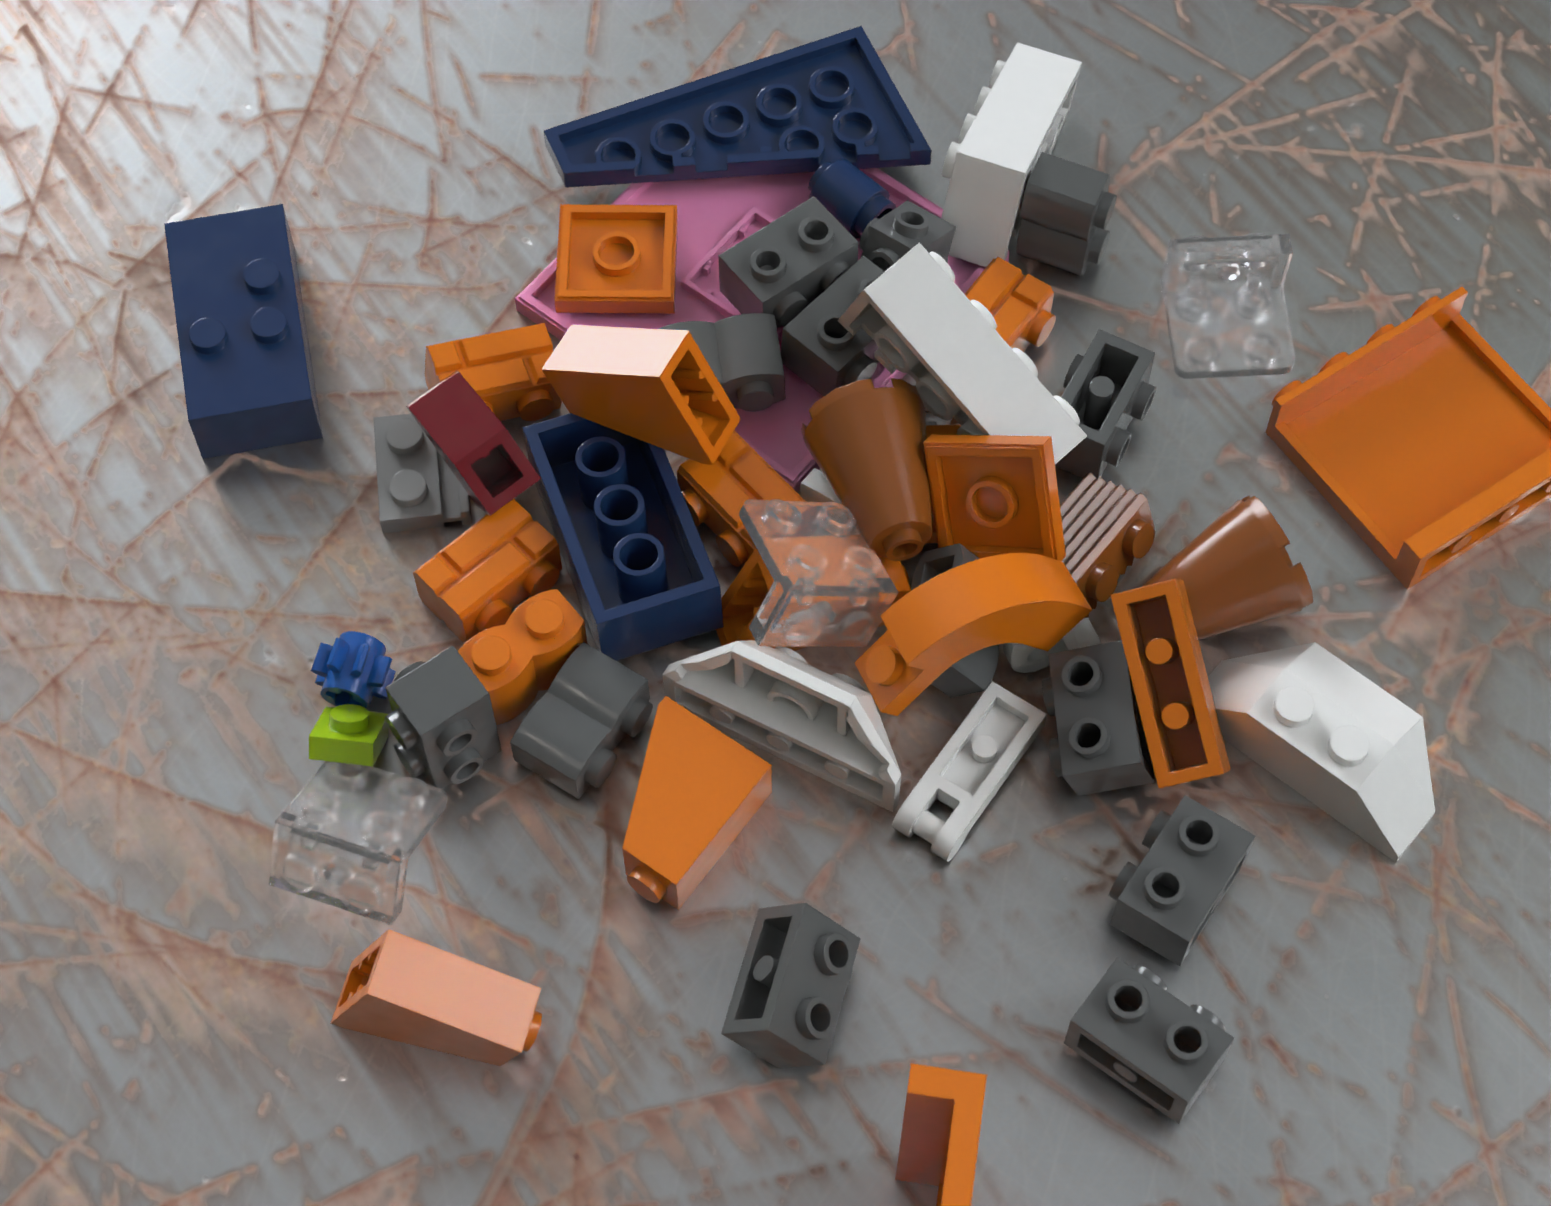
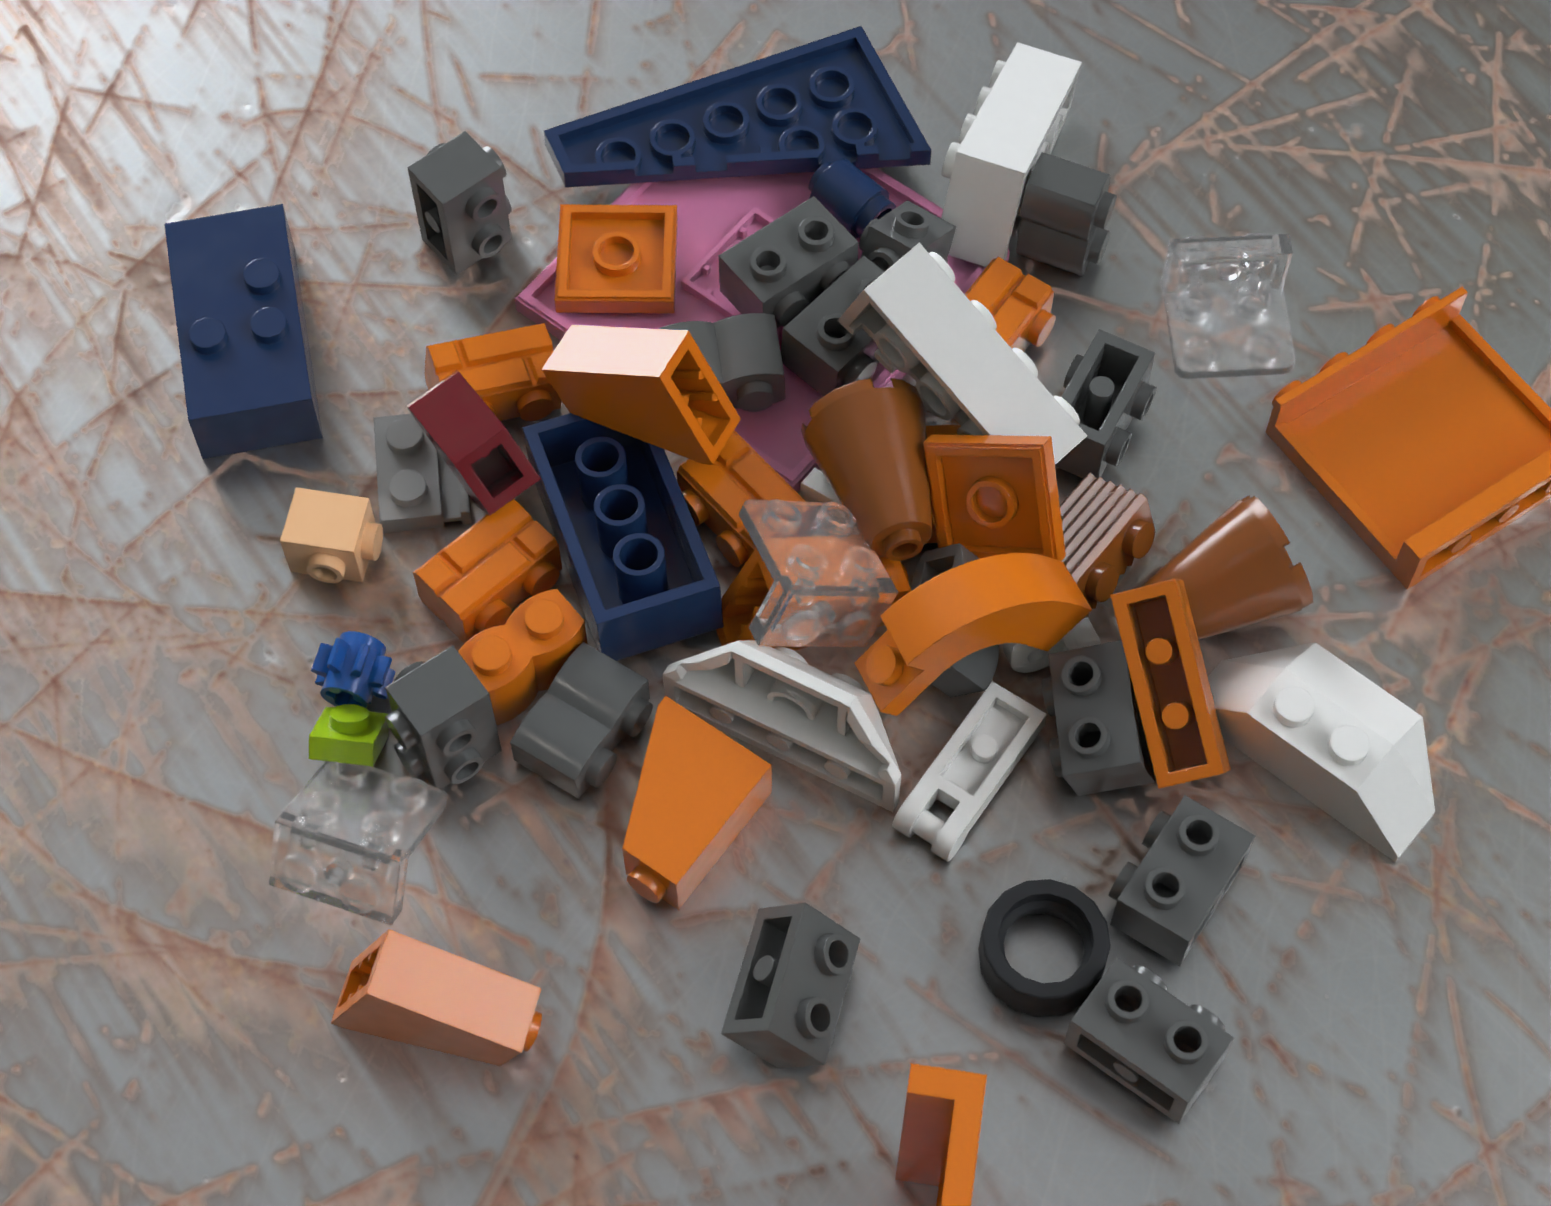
none -> light nougat brick [280,487,383,583]
none -> dark grey brick [407,131,512,275]
none -> black tyre [978,879,1111,1017]

